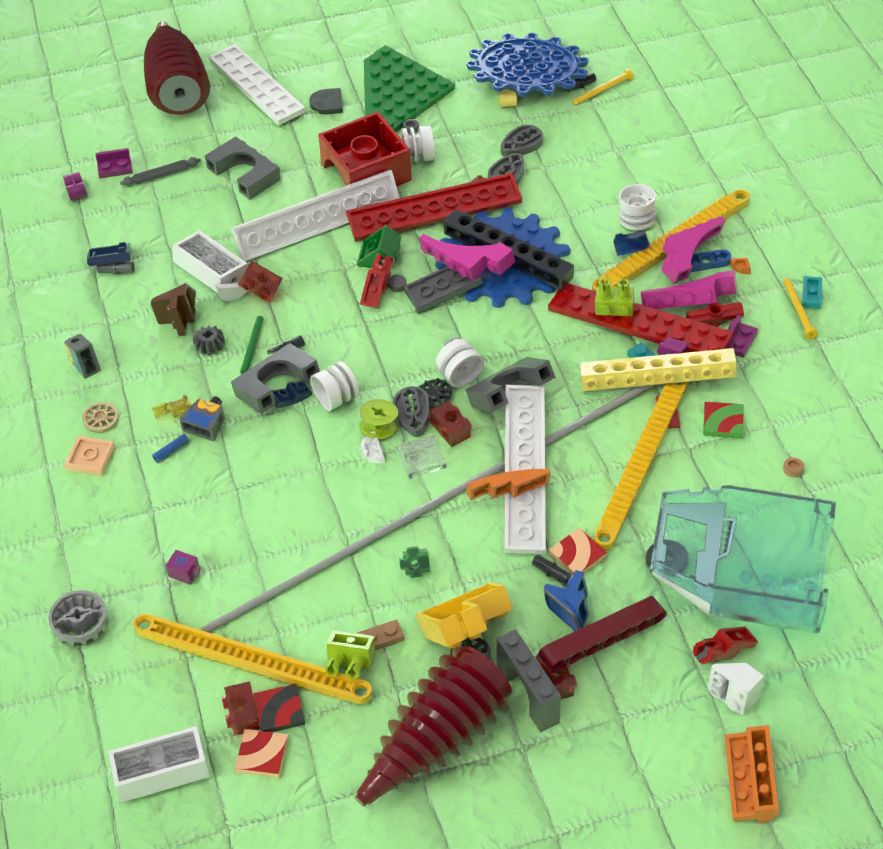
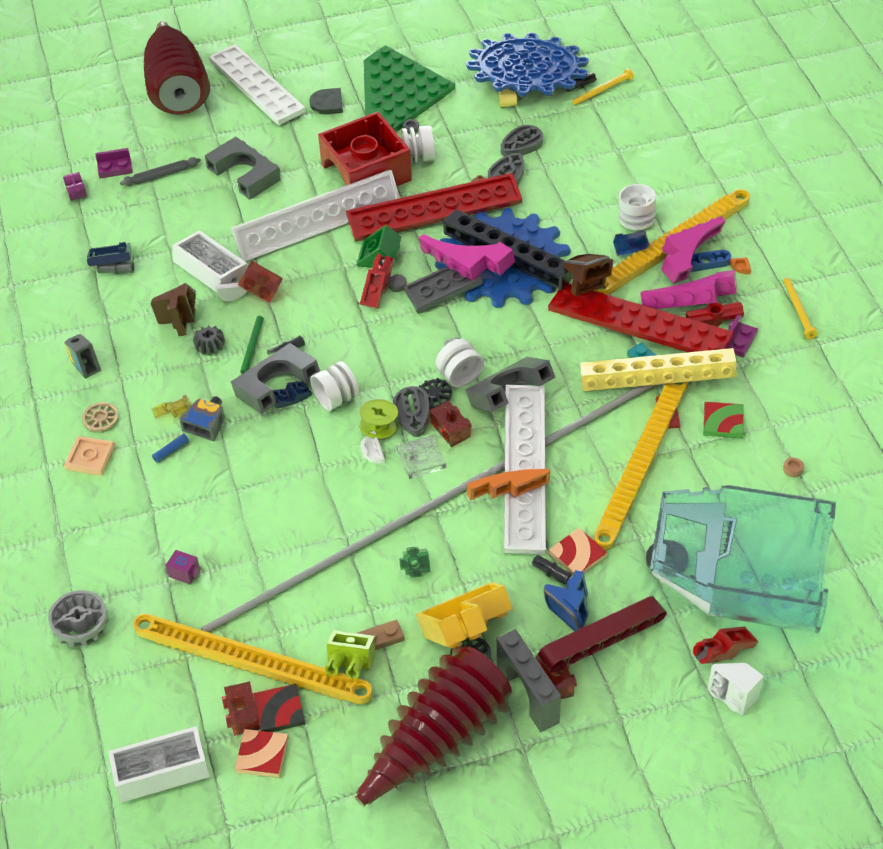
lime brick [595,278,635,316] -> none
magenta brick [657,337,689,355] -> none
orange brick [725,725,779,823] -> none
teal plate [802,276,822,309] -> none
none -> reddish brown piece [564,254,614,296]

